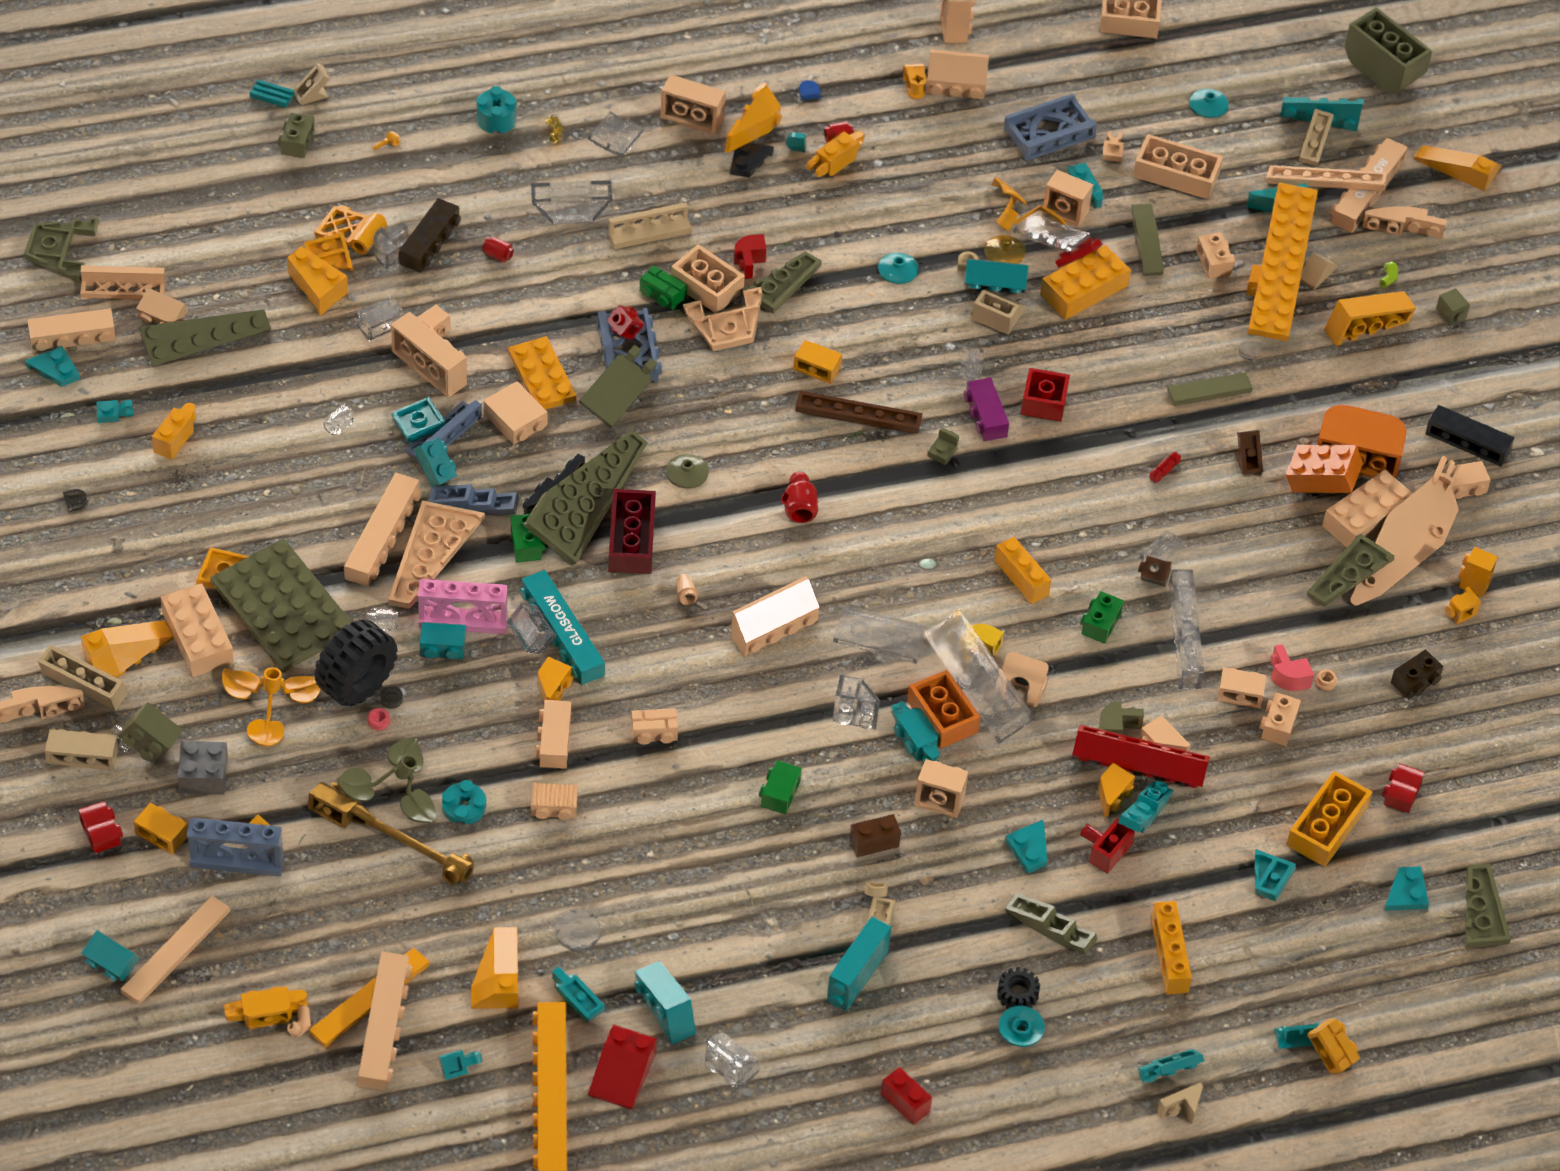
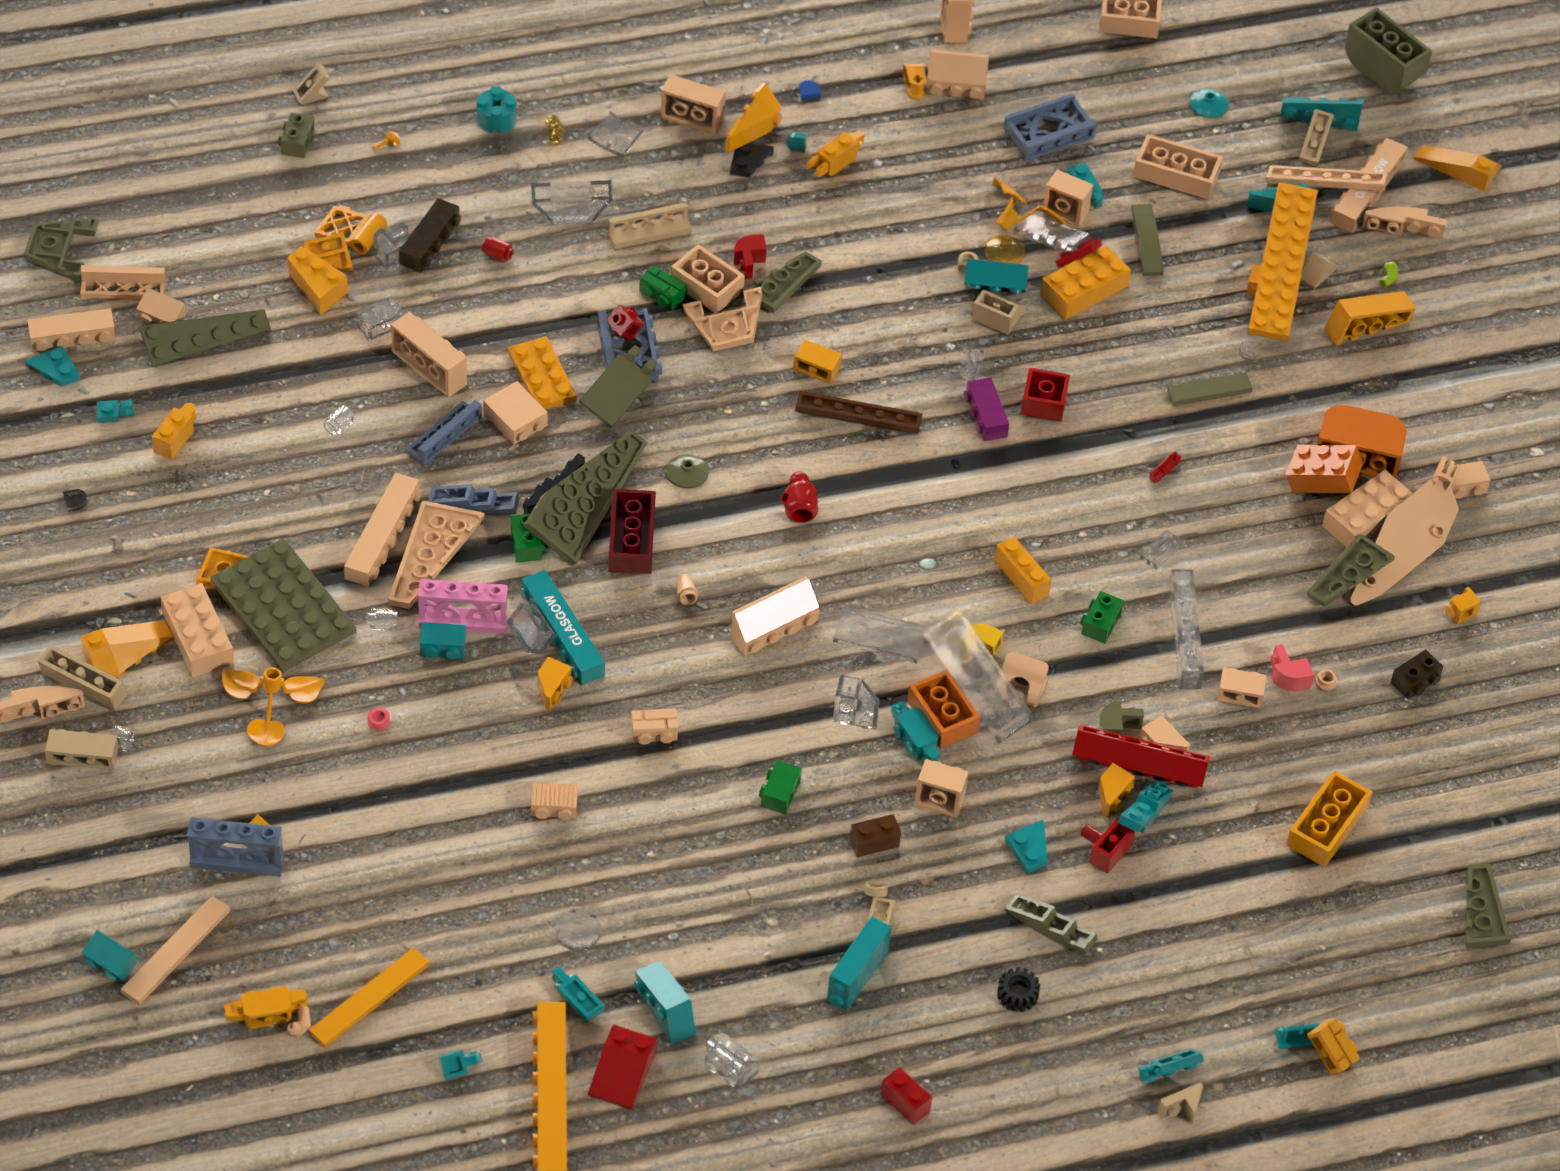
red brick [78,801,123,854] -> none
olive brick [117,702,183,764] -> none
light orange brick [134,803,188,855] -> none
flat silver brick [177,741,228,795] -> none
teal tile [249,79,294,108] -> none
pearl gold bar [308,782,474,885] -> none
black tyre [314,619,398,706] -> none
olive plant [337,737,436,823] -> none
light nougat brick [357,951,412,1091] -> none
clear smoke tile [380,686,403,709] -> none
teal plate [391,397,446,443] -> none
teal brick [413,438,457,487] -> none
light nougat brick [418,304,450,337] -> none
teal plate [442,780,486,824] -> none
light orange wedge [471,927,518,1009] -> none
light nougat brick [536,700,571,769] -> none
red brick [824,121,854,143] -> none
teal dish [878,252,919,284] -> none
olive bracket [927,427,959,465] -> none
teal dish [998,1006,1045,1047] -> none
light nougat plate [1102,131,1124,162] -> none
reddish brown brick [1138,555,1172,587] -> none
light orange brick [1151,901,1192,994] -> none
light nougat brick [1196,232,1235,279] -> none
reddish brown slope [1235,430,1263,475] -> none
teal wing [1255,849,1296,901] -> none
light nougat brick [1259,693,1301,746] -> none
red brick [1382,763,1425,813] -> none
teal wing [1384,866,1429,911] -> none
black brick [1425,405,1515,467] -> none
olive brick [1436,288,1470,325] -> none
light orange brick [1458,546,1498,597] -> none

